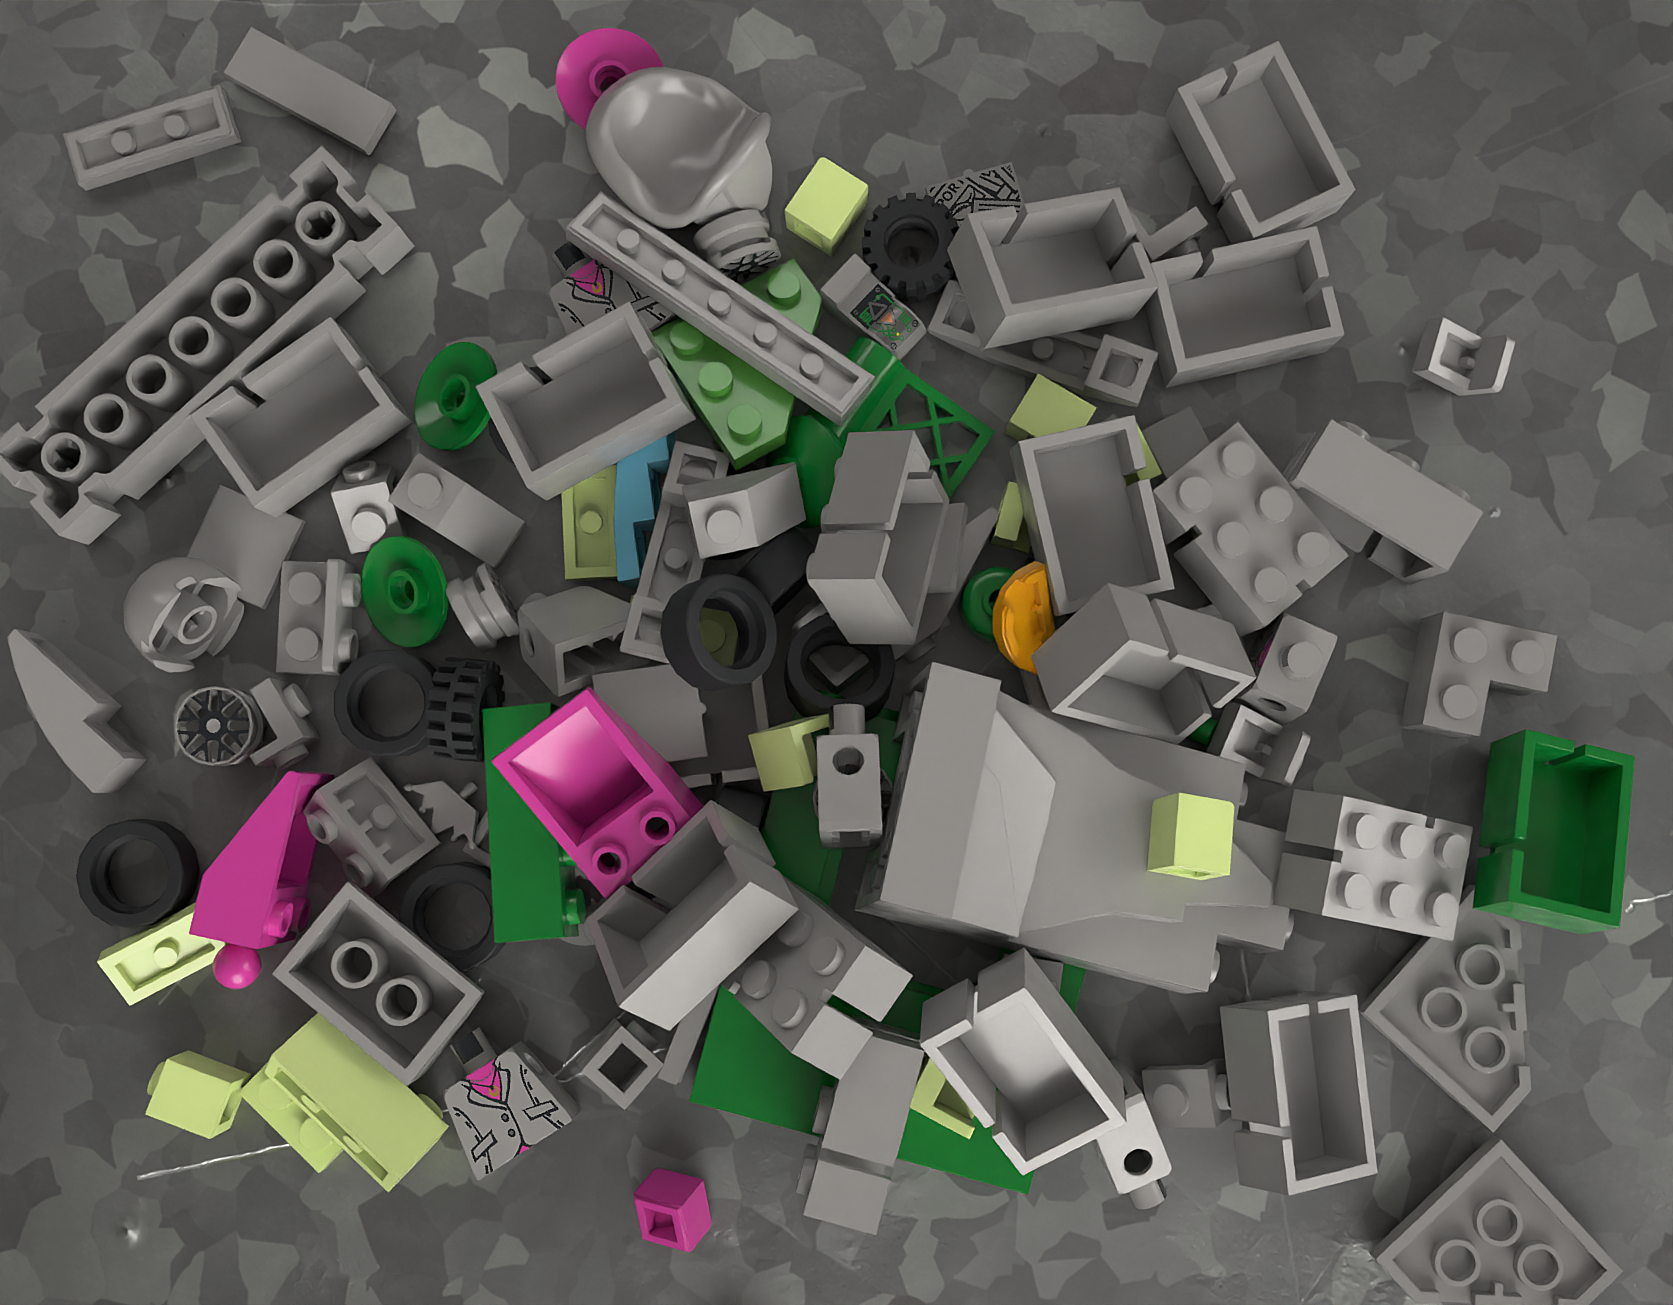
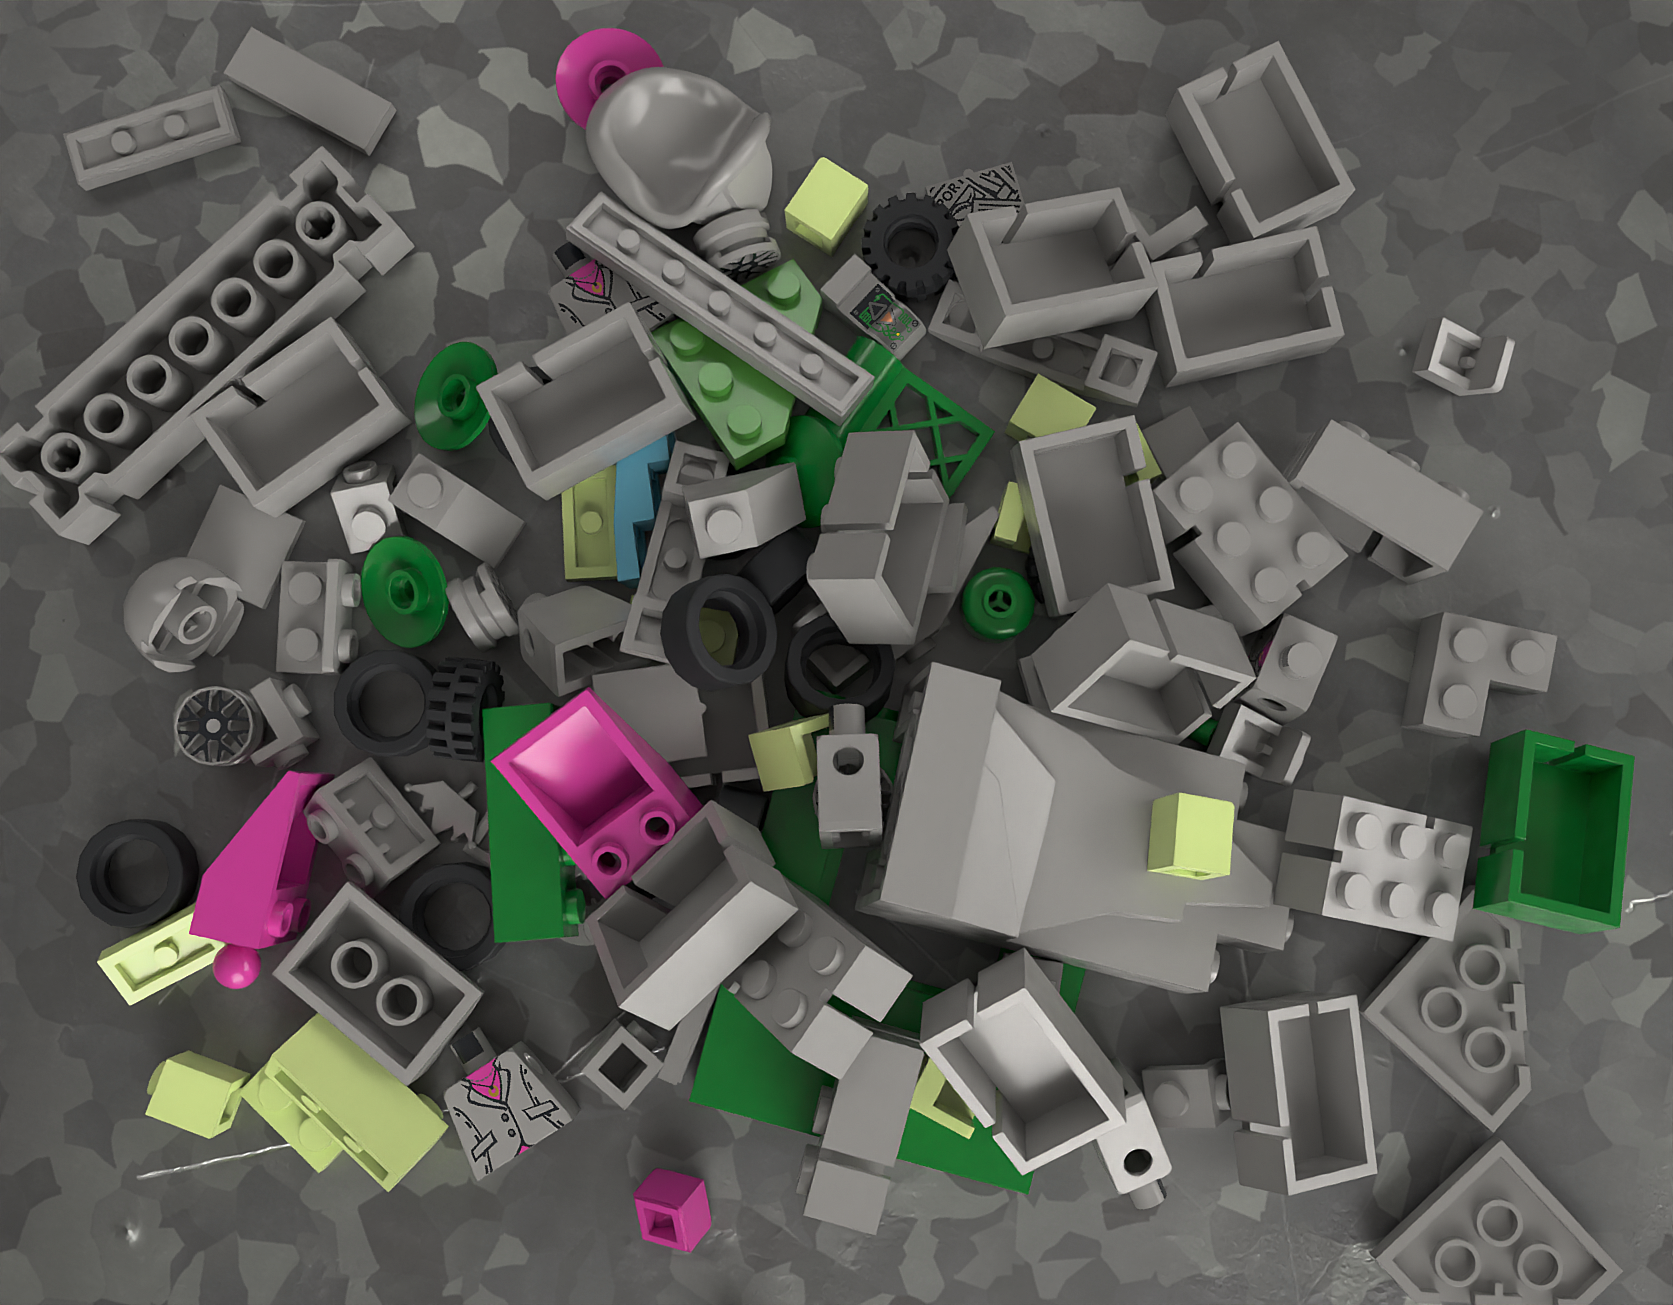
light grey slope [7,629,147,793] -> none
light orange plate [993,561,1055,675] -> none

